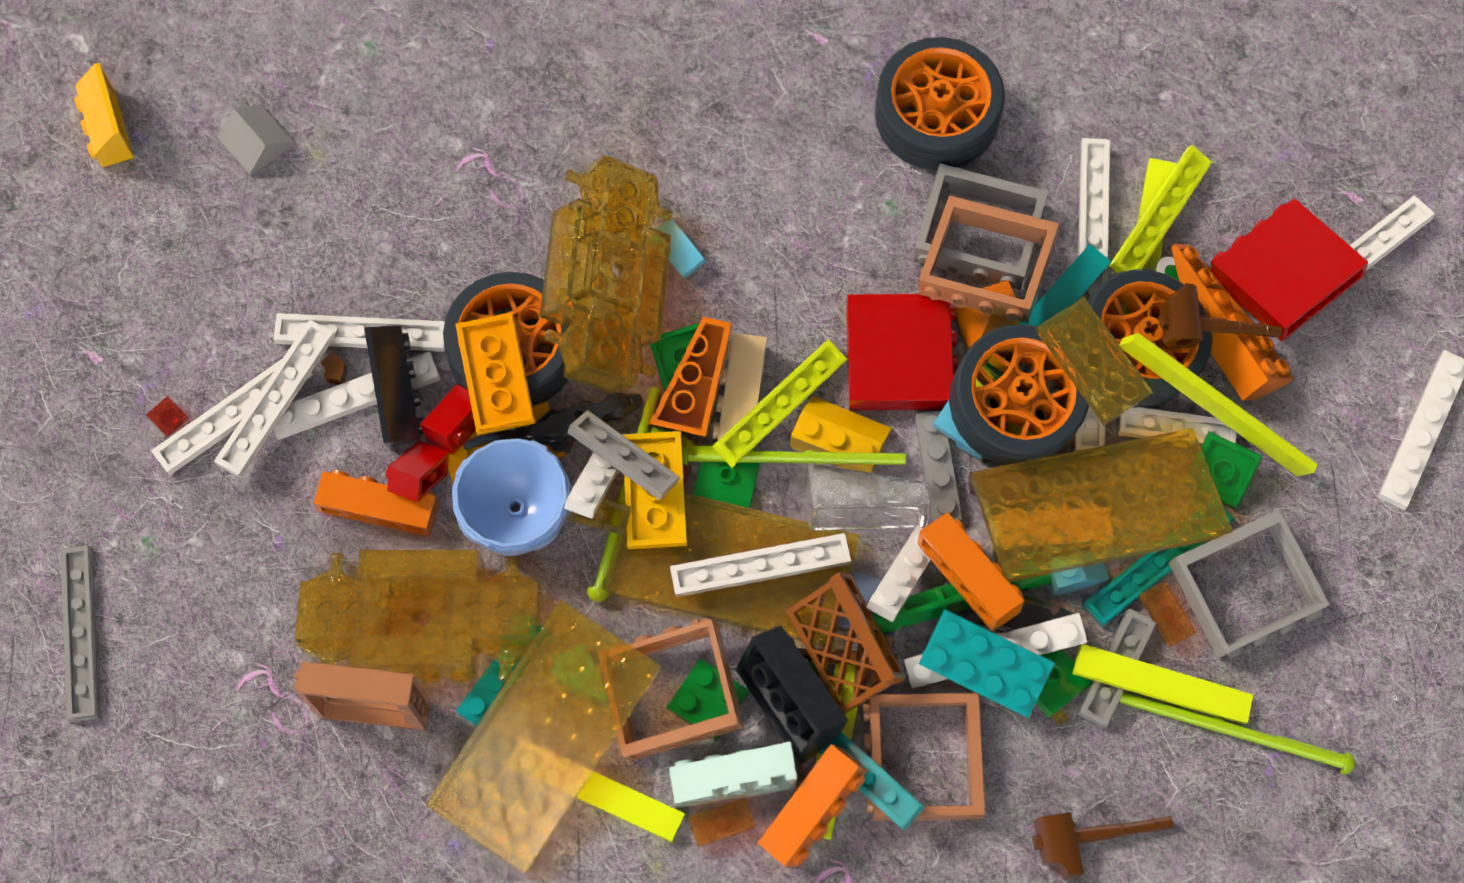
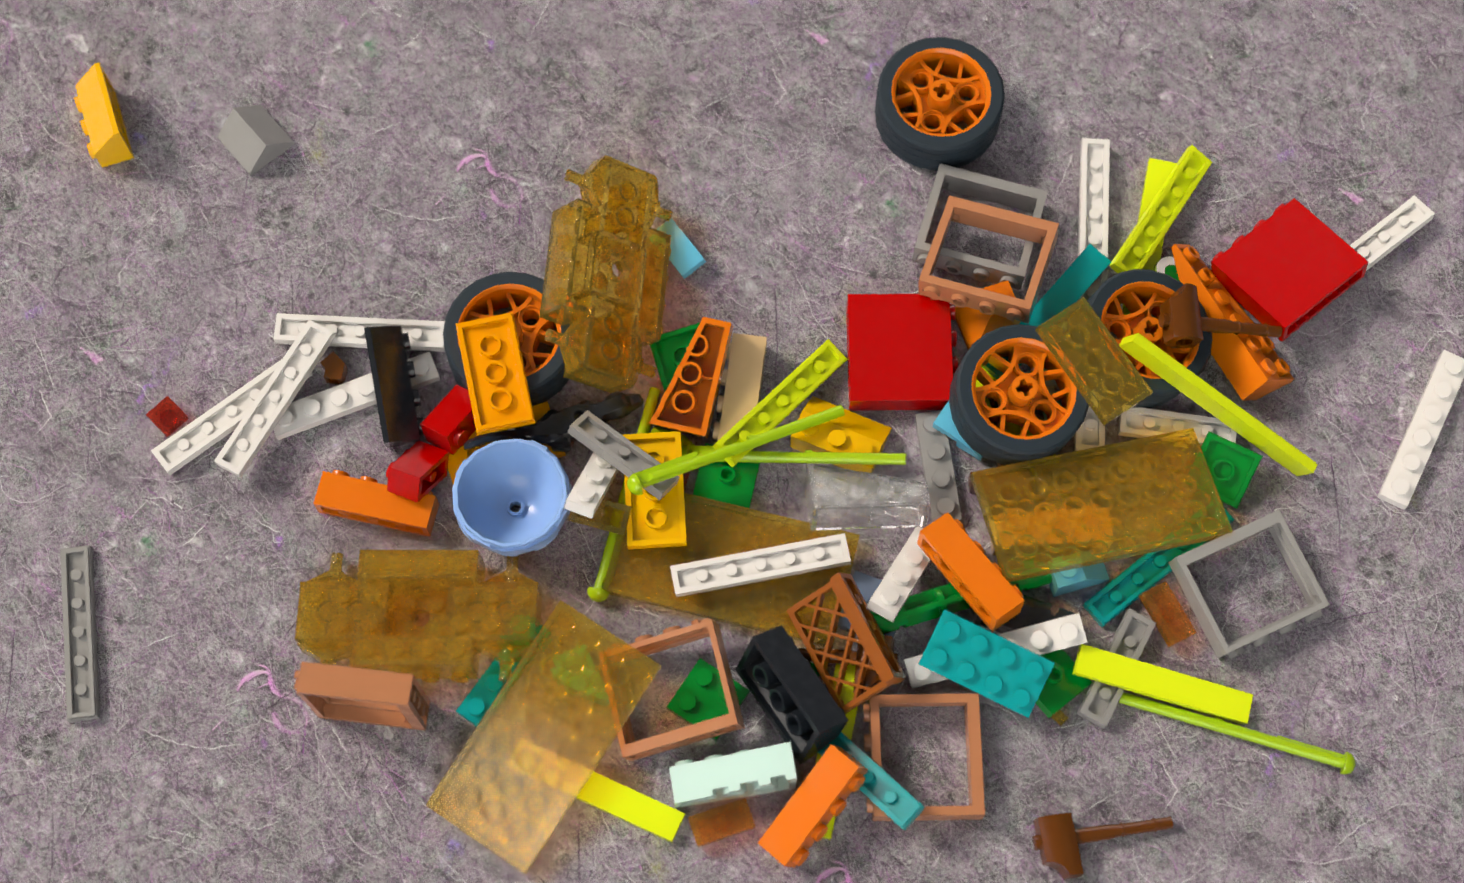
none -> lime bar [627,405,845,495]

